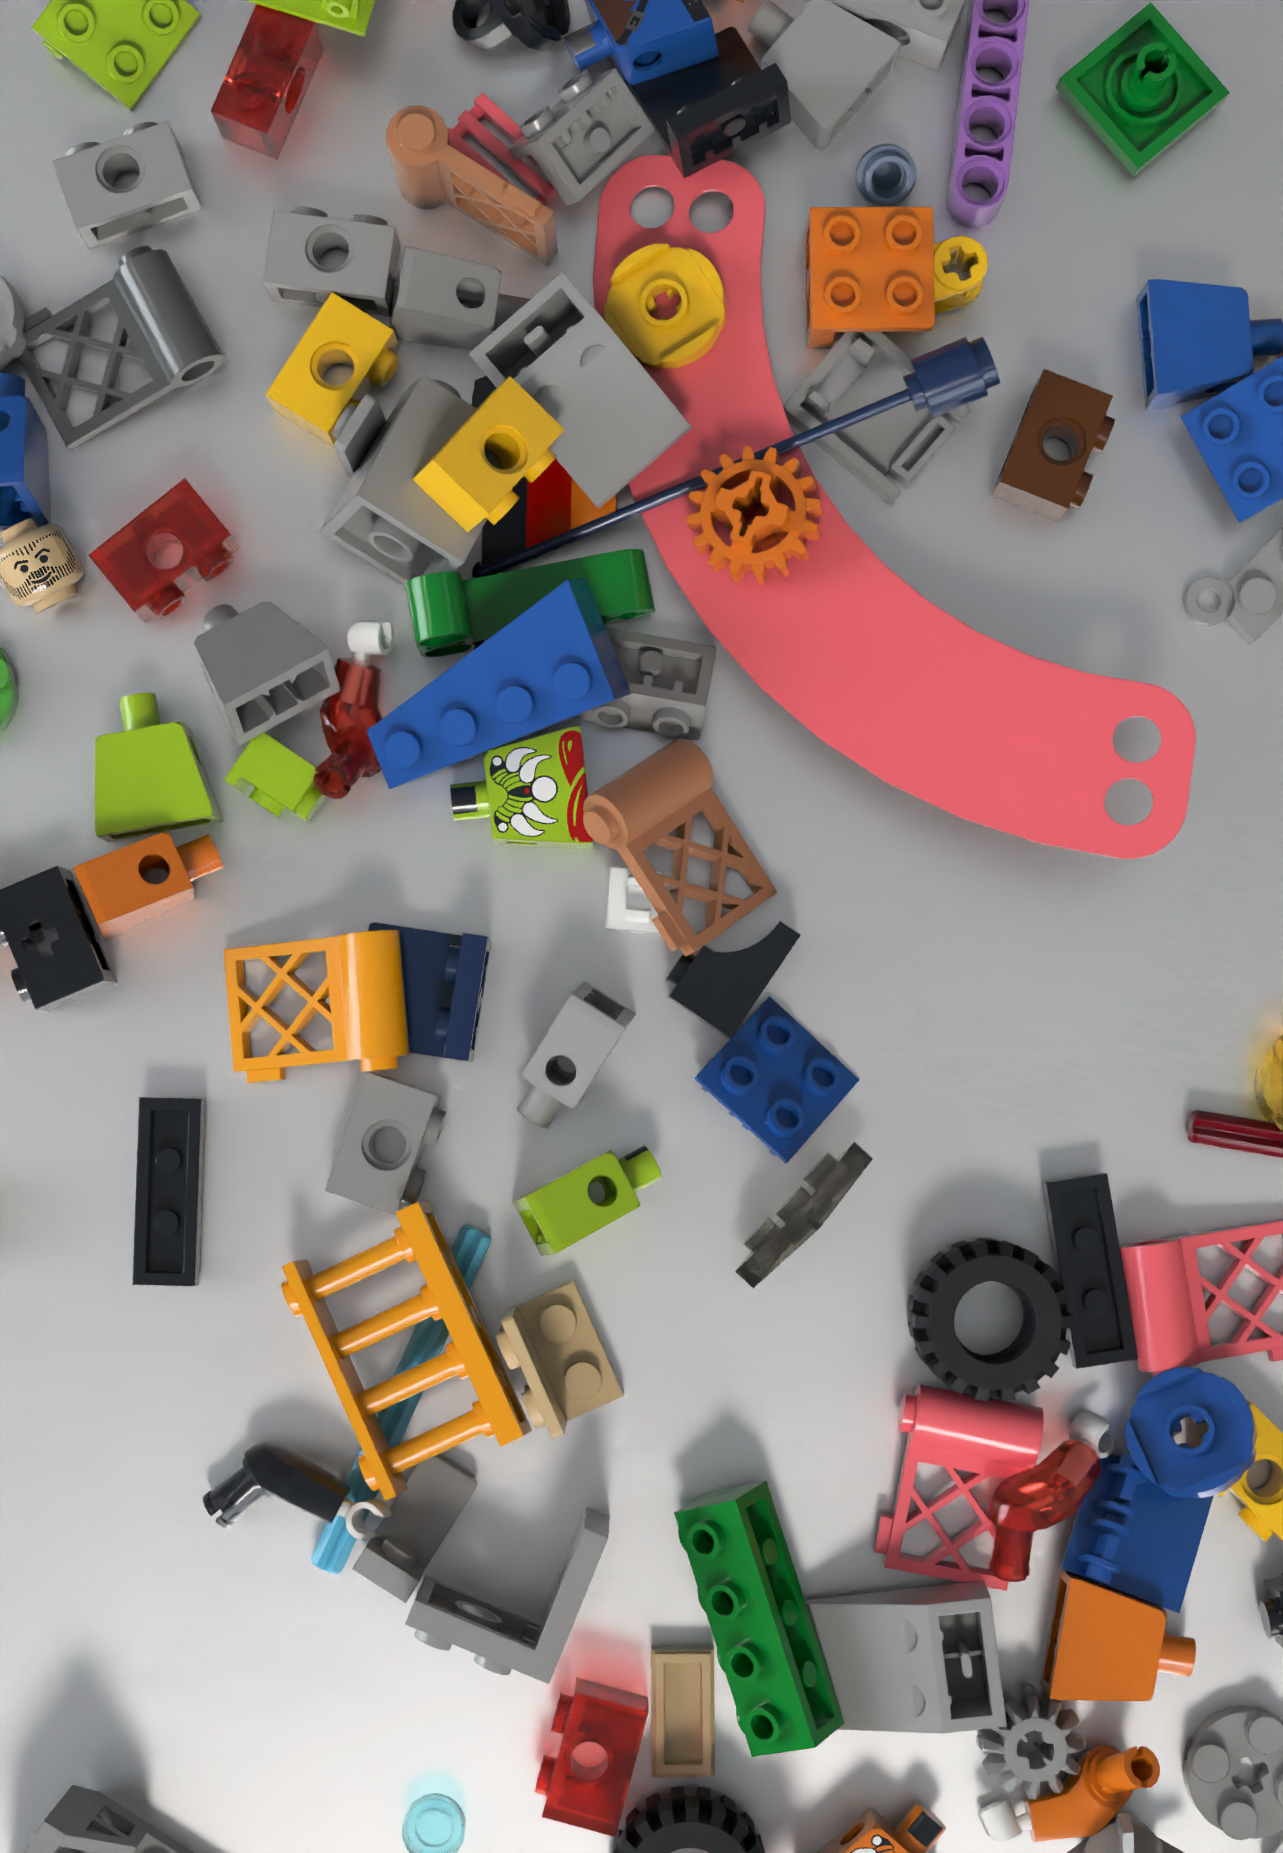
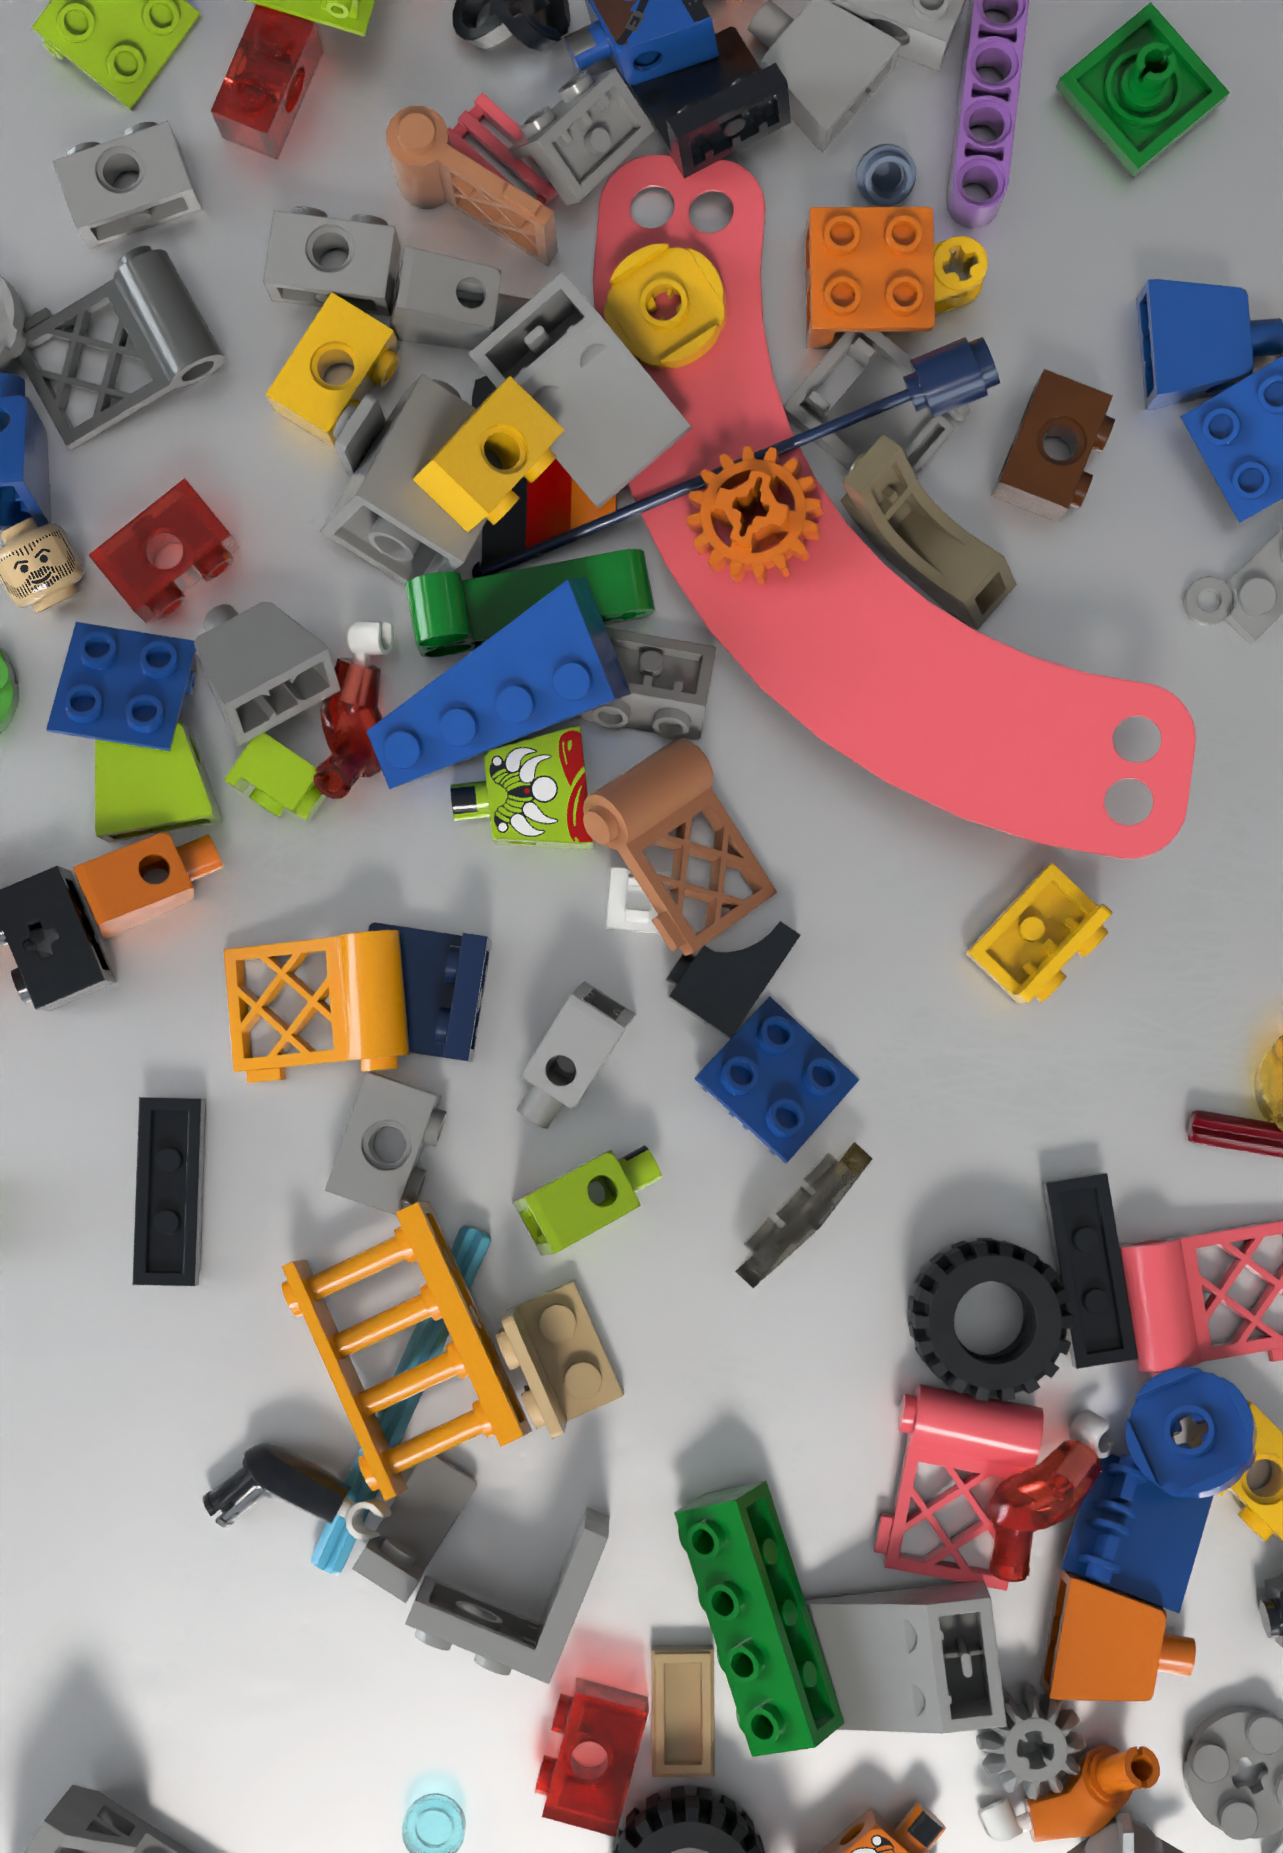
none -> blue hinge [46,622,196,751]
none -> dark tan arch [840,435,1017,630]
none -> yellow bracket [965,863,1113,1004]

